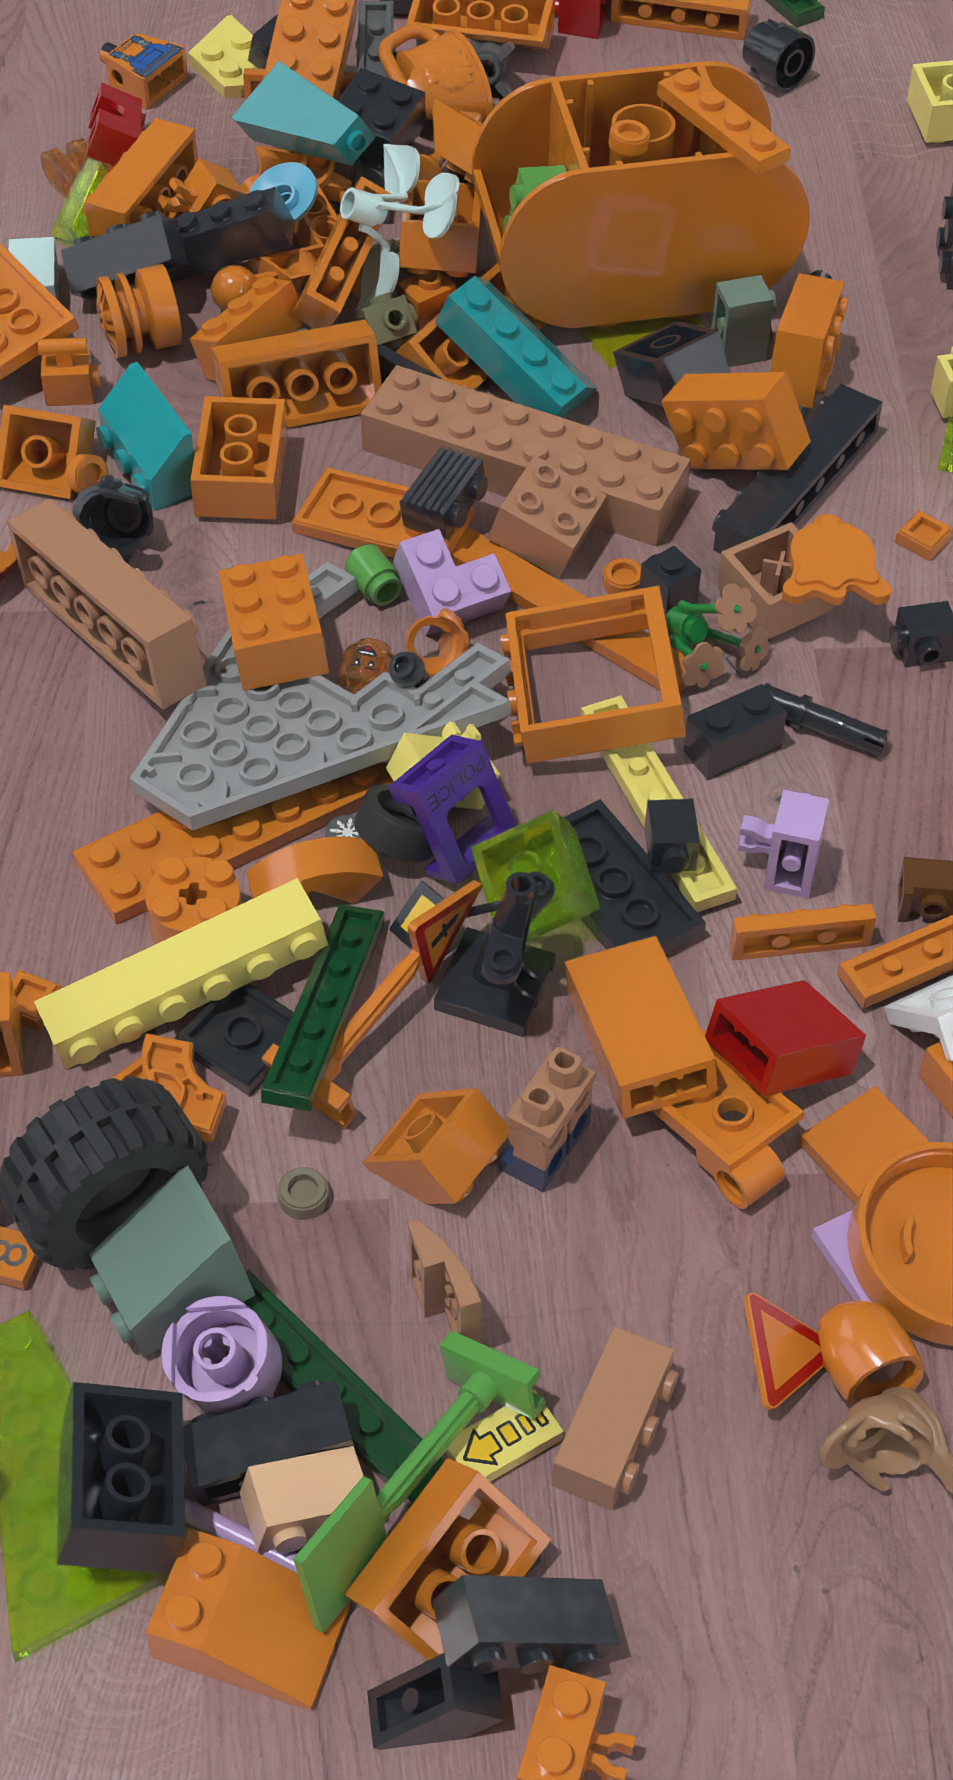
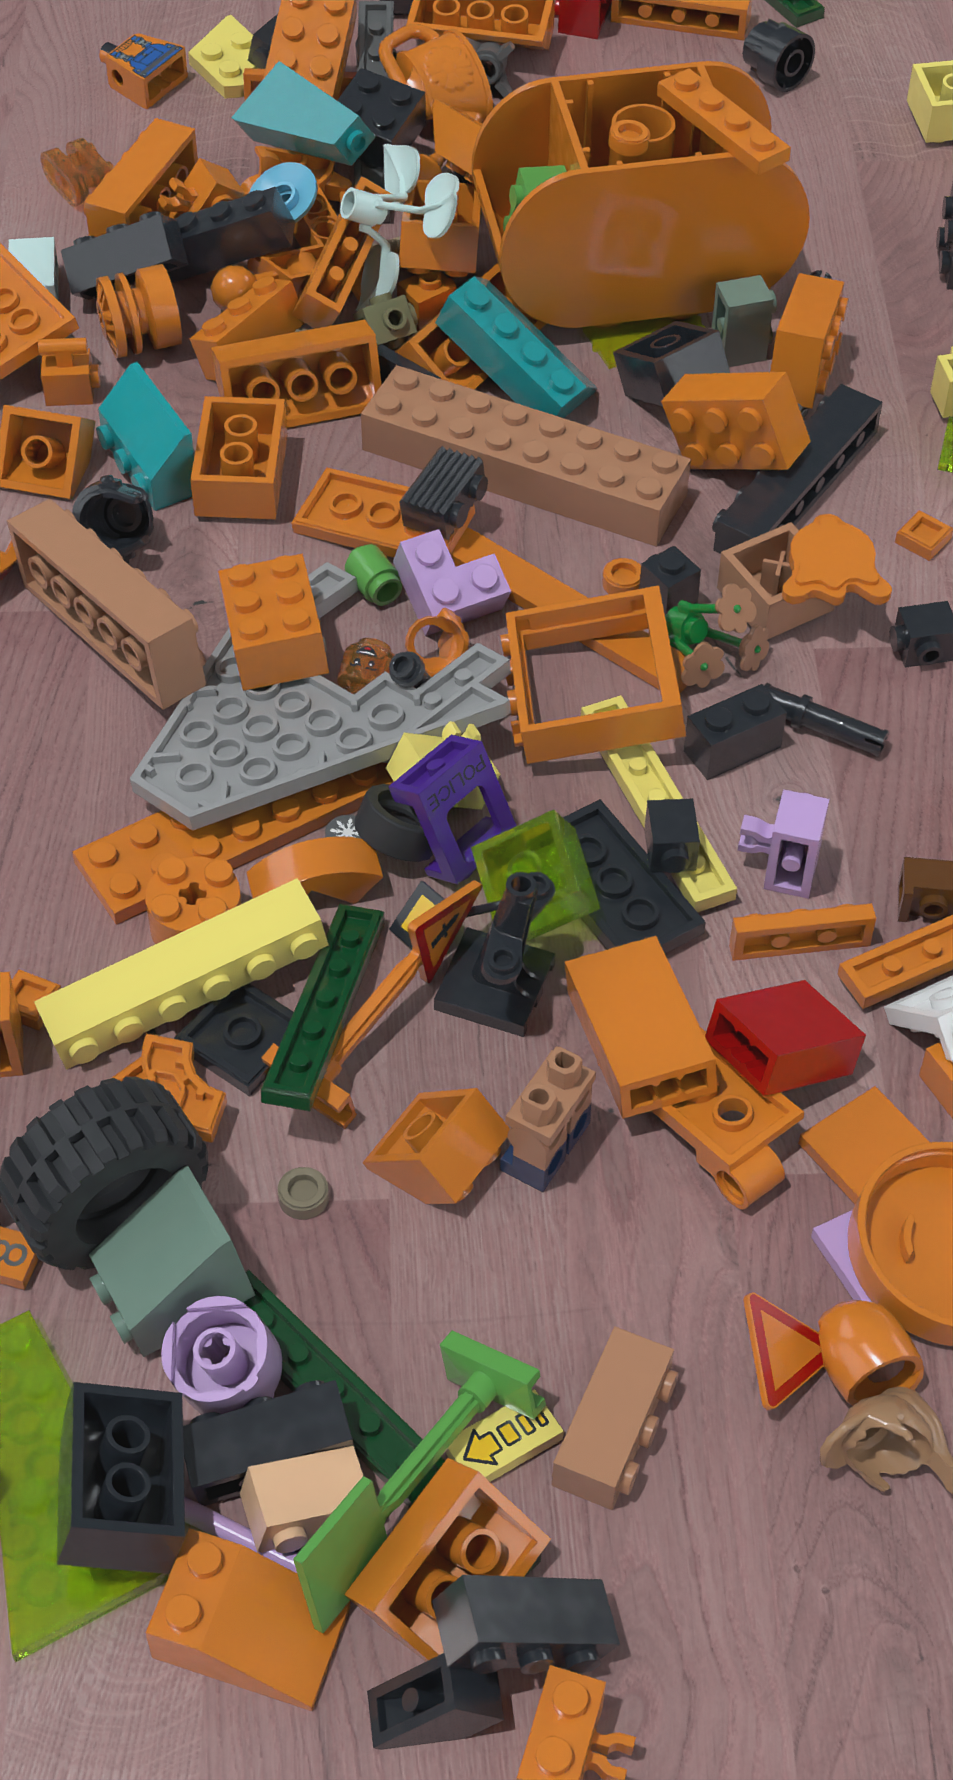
clear neon green bracket [51,158,107,245] -> none
orange tile [67,454,109,494] -> none
red arch [86,83,146,167] -> none
nougat slope [408,1220,481,1343] -> none
nougat brick [487,455,607,579] -> none

